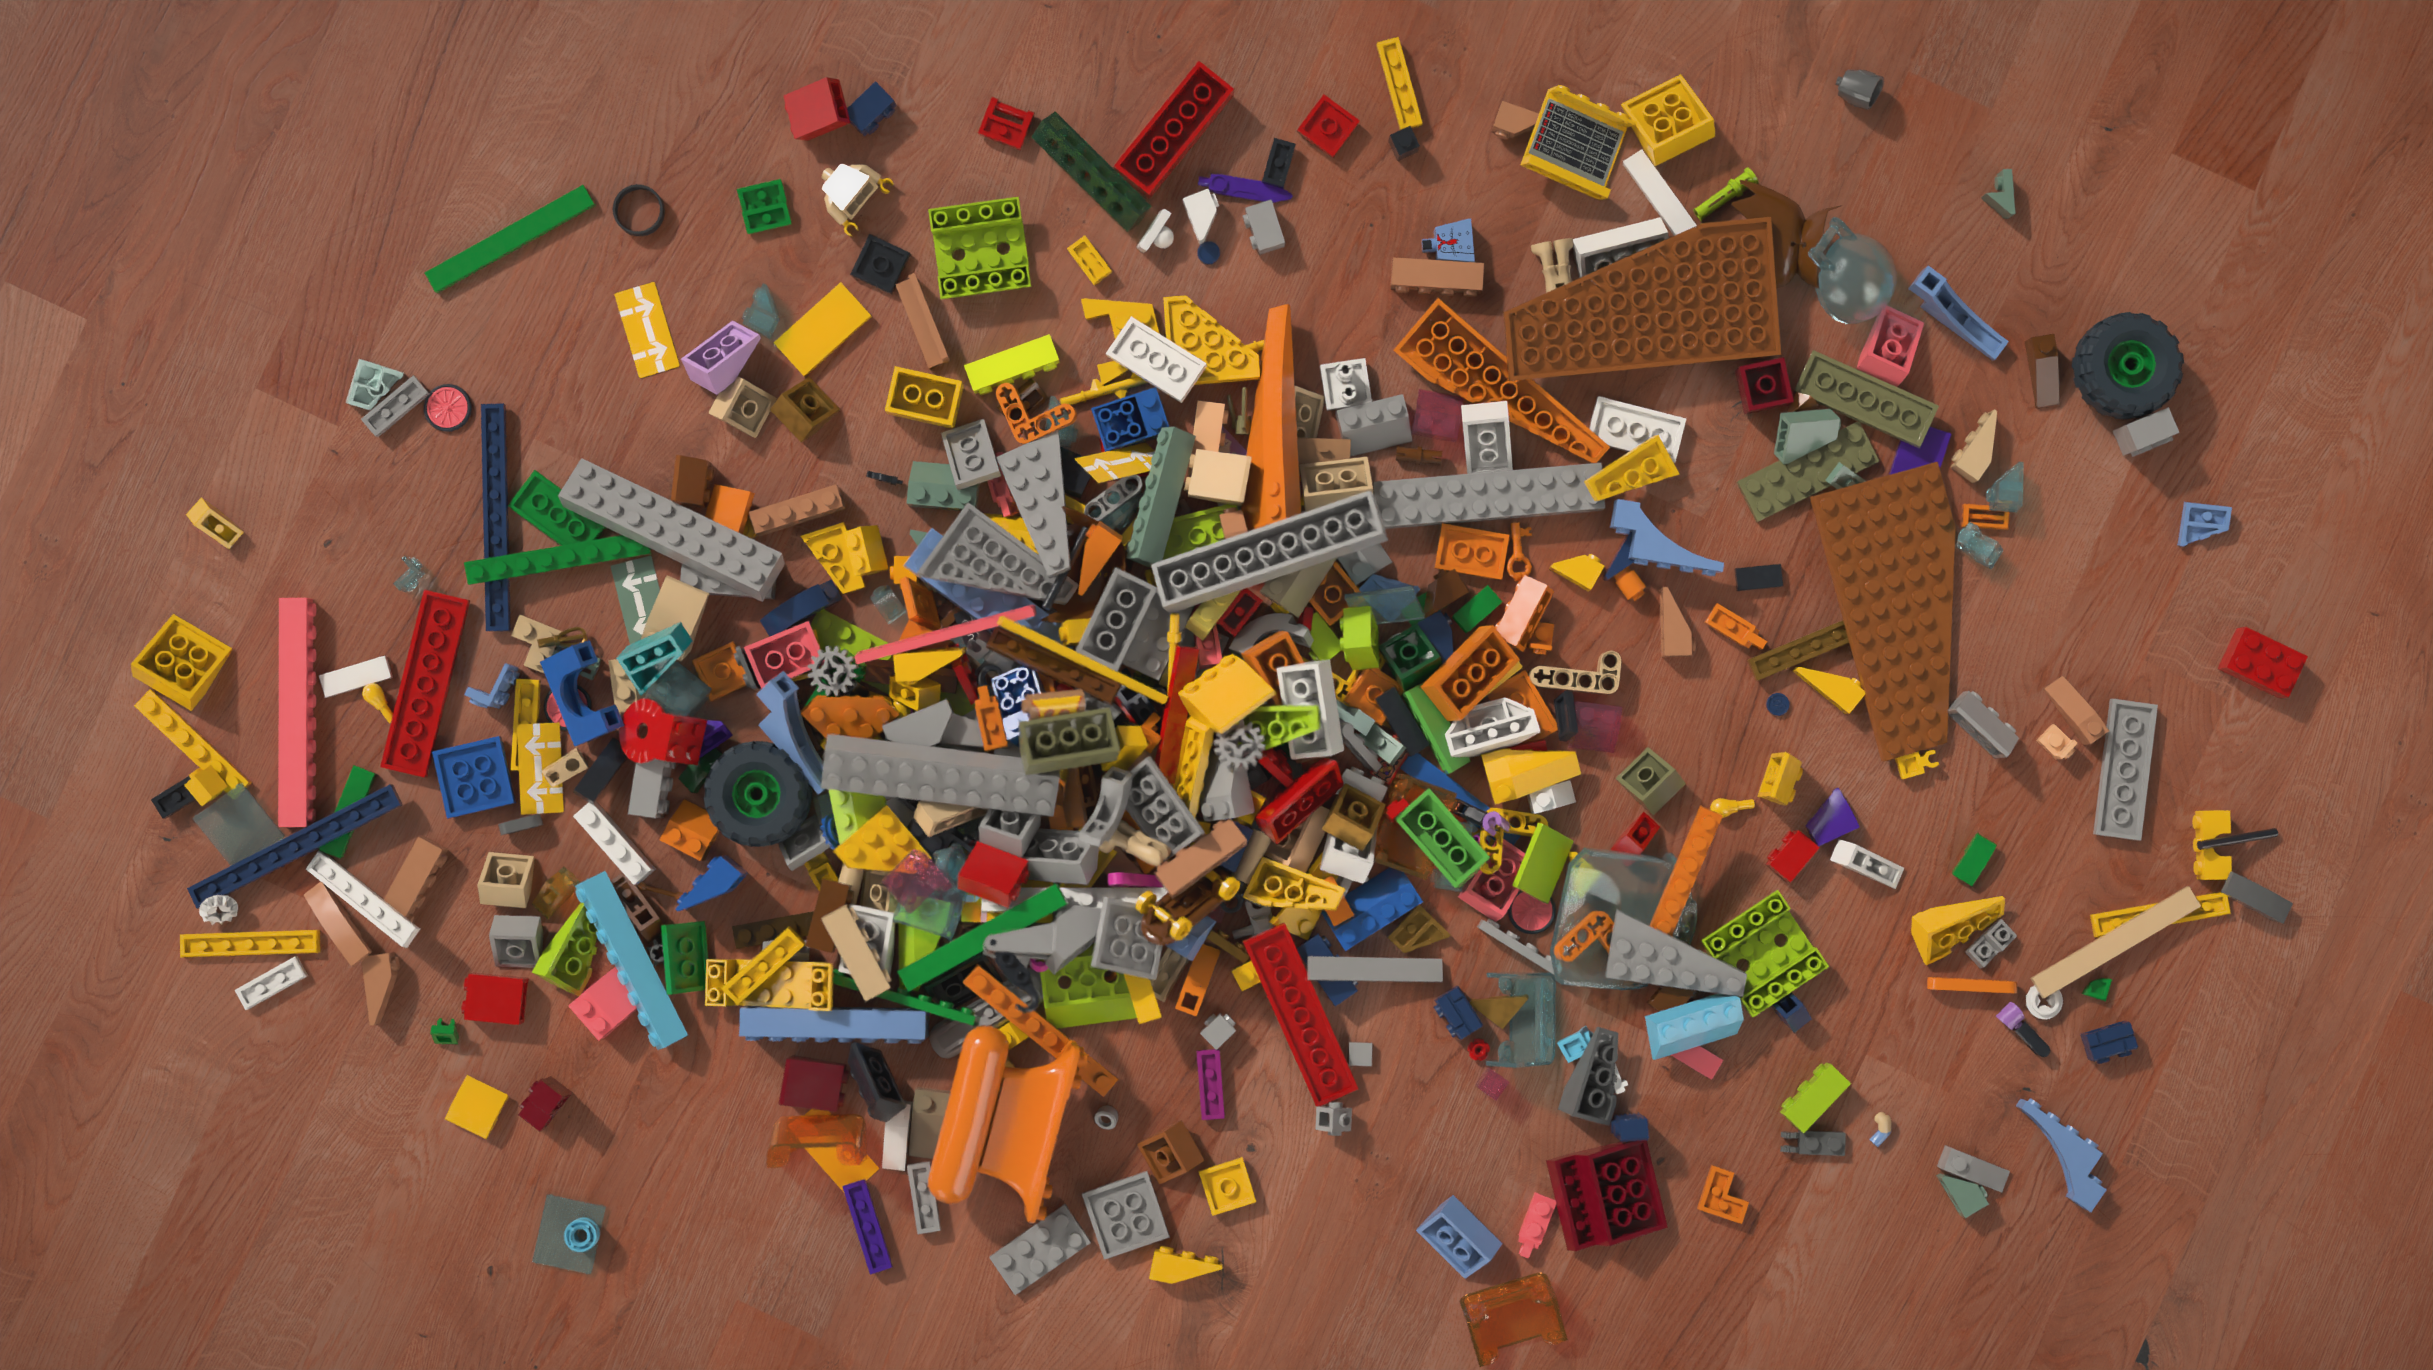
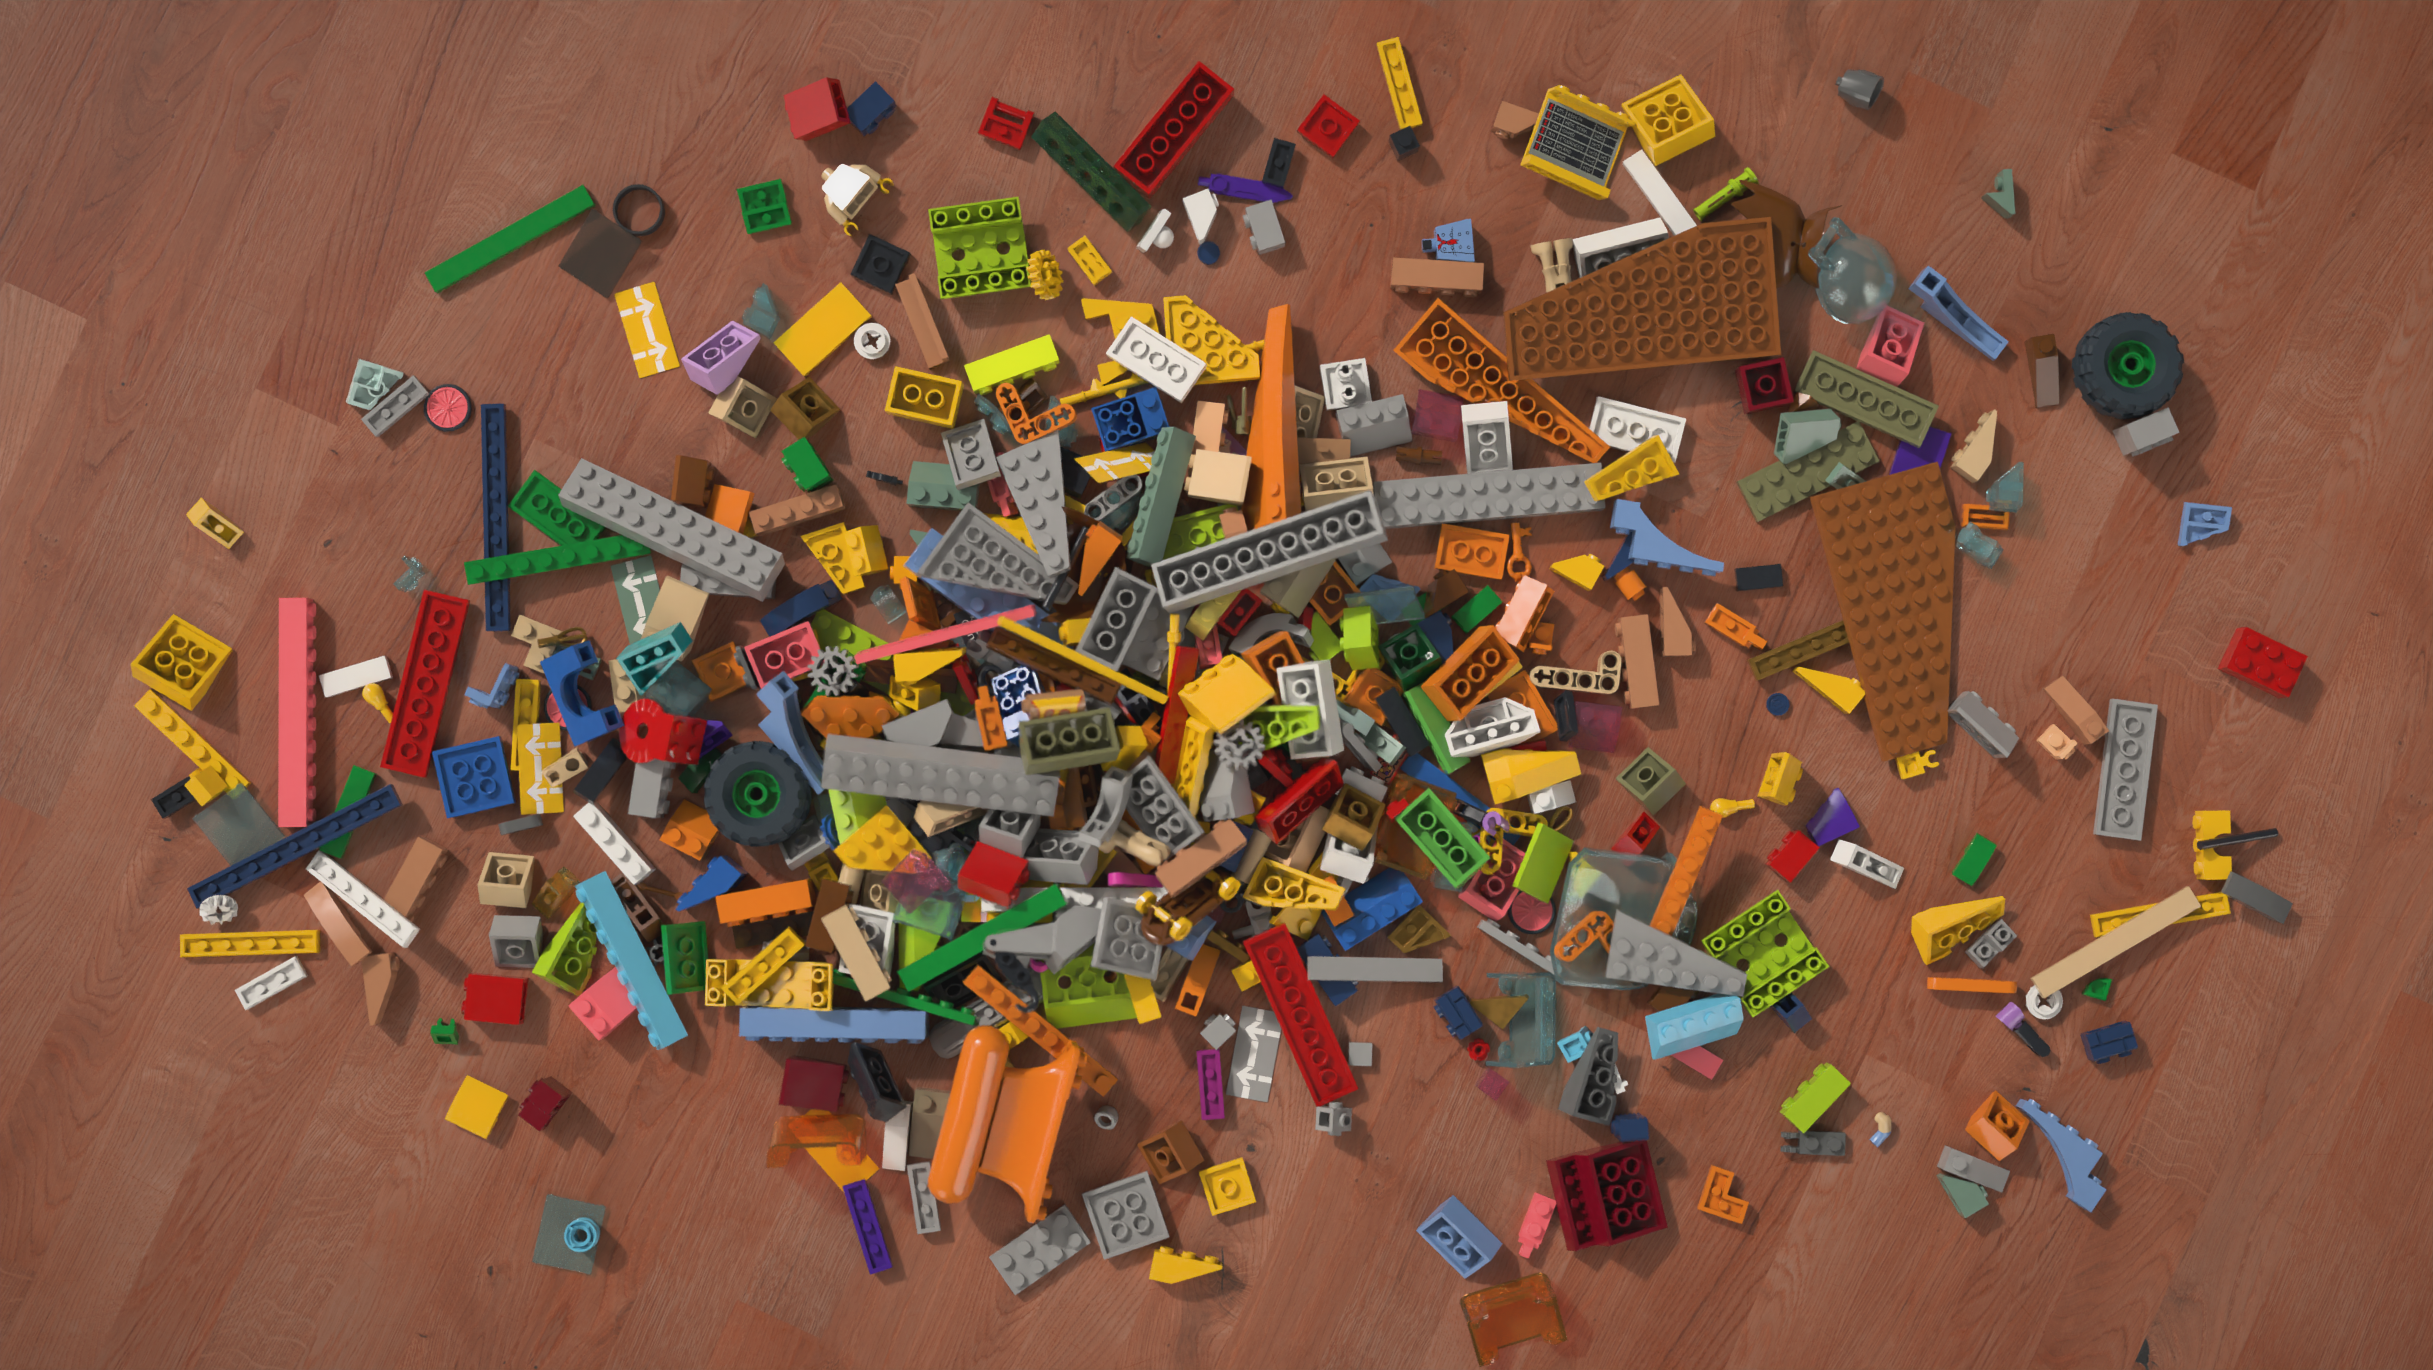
none -> clear smoke piece [559,209,642,298]
none -> orange brick [715,879,817,927]
none -> green brick [781,436,835,493]
none -> white gear [854,323,891,360]
none -> clear light blue slope [974,394,1012,435]
none -> yellow gear [1027,249,1063,300]
none -> light grey sticker [1226,1006,1281,1102]
none -> pearl gold piece [1548,805,1573,832]
none -> nougat brick [1615,614,1659,709]
none -> orange slope [1965,1090,2030,1161]

